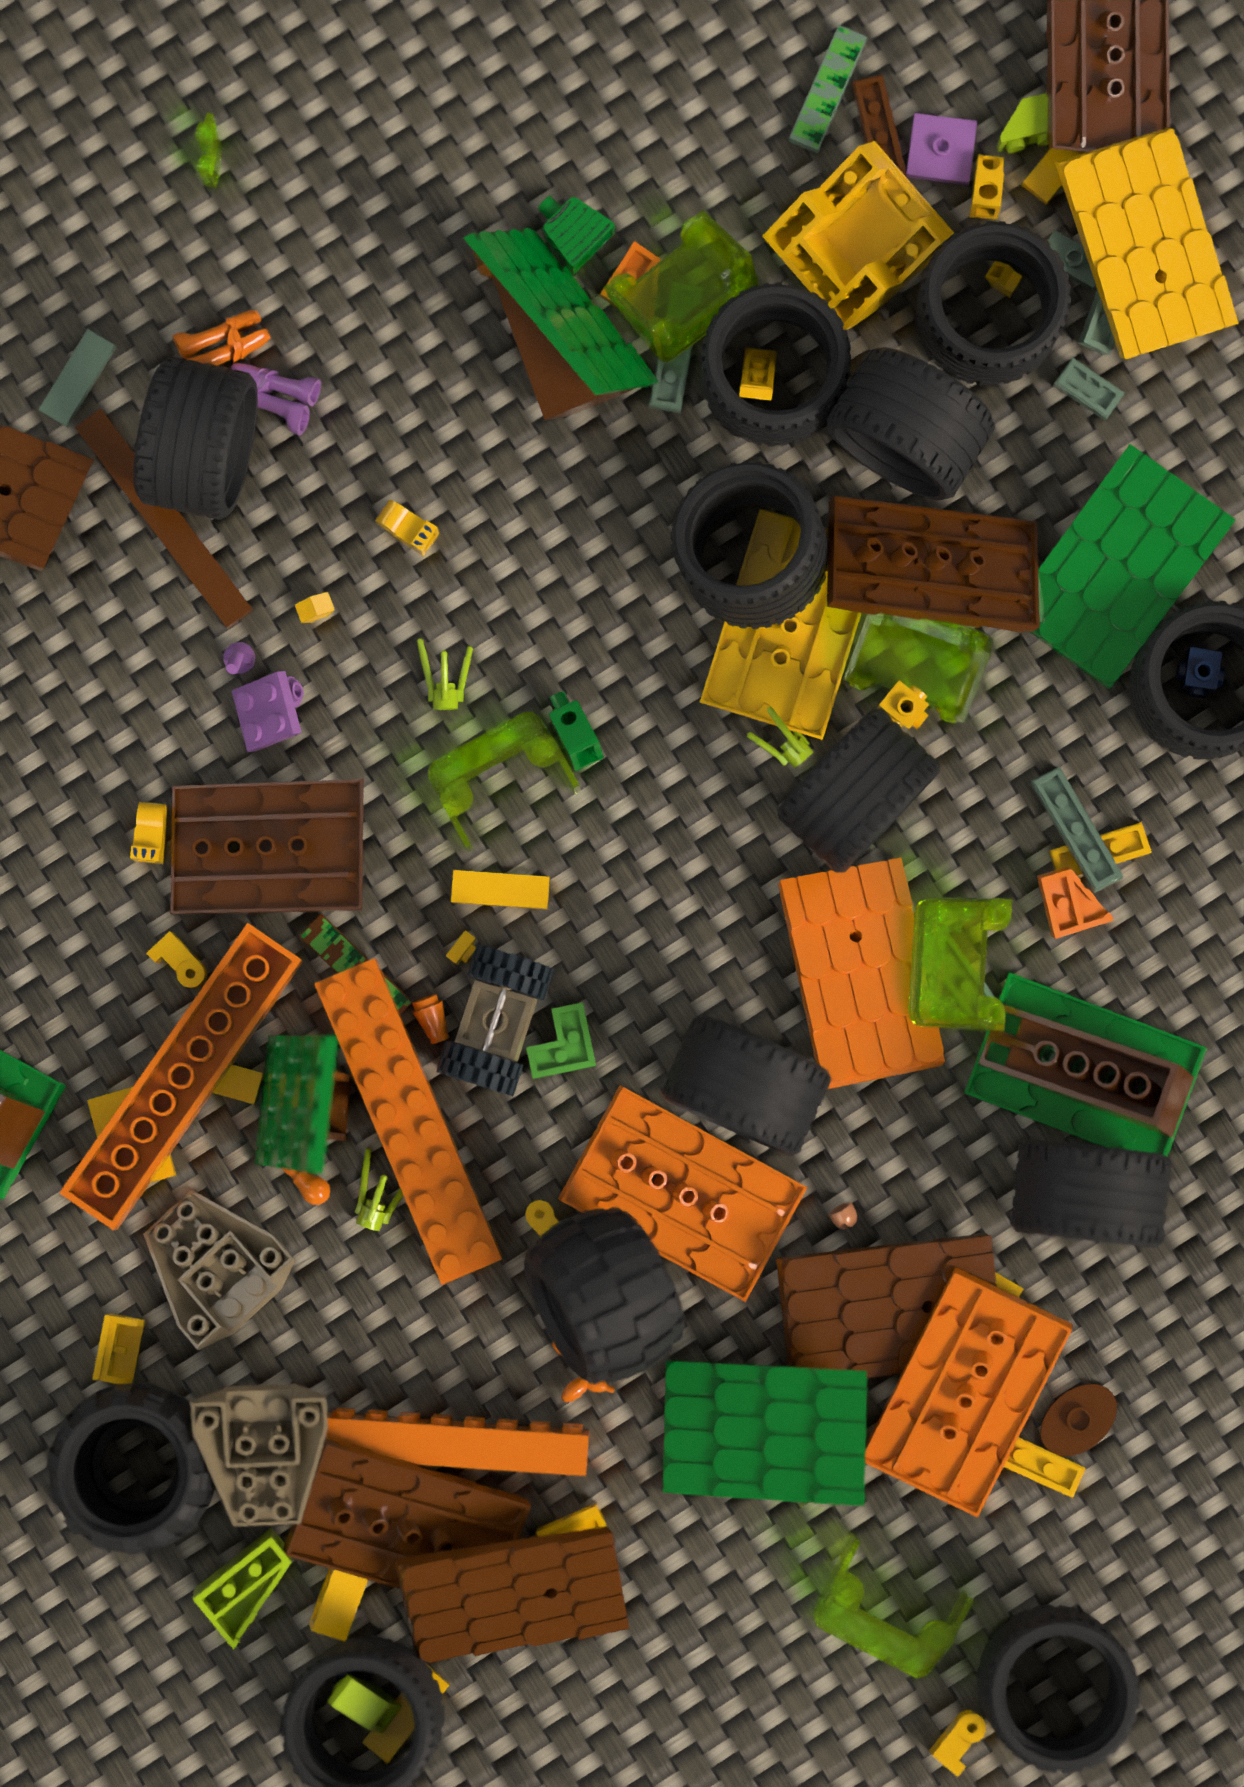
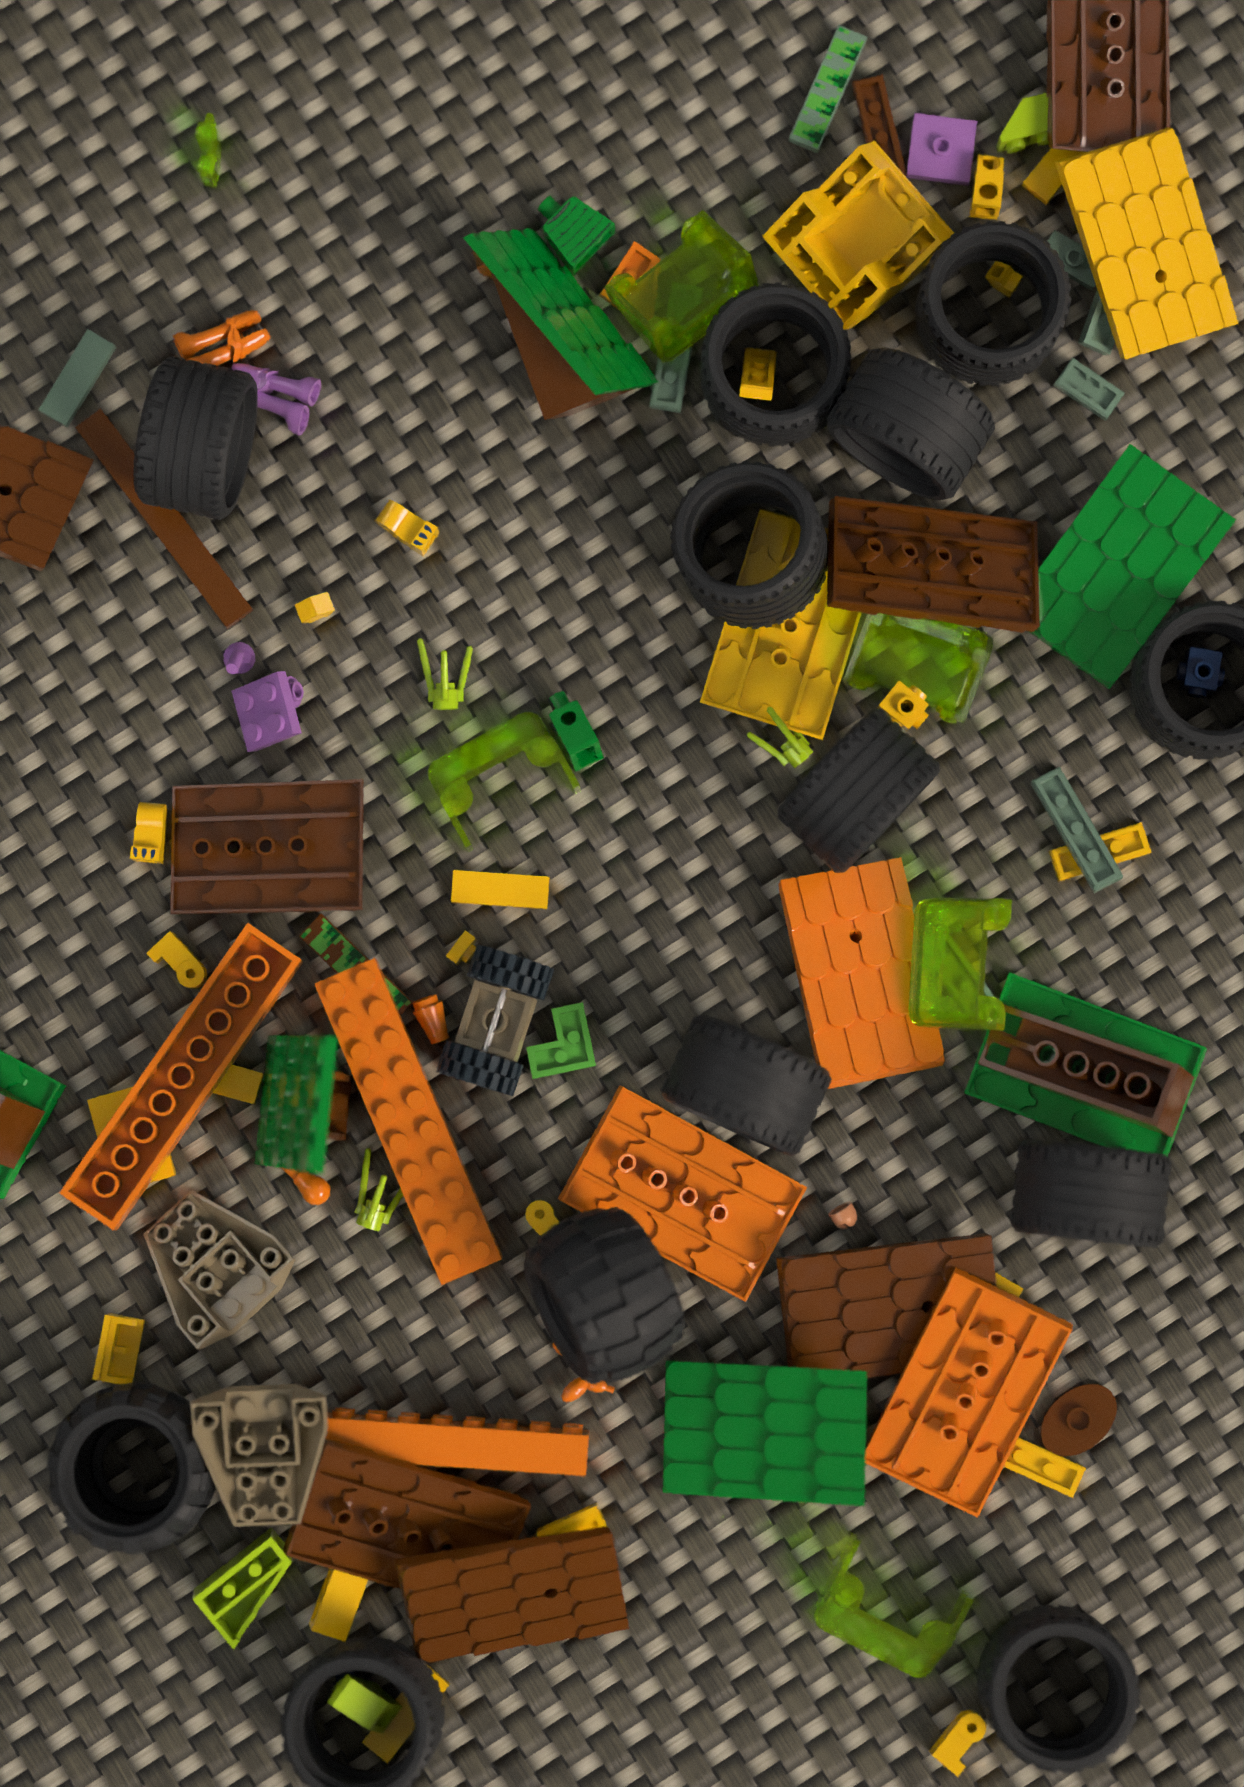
orange wing [1037,867,1114,939] -> none

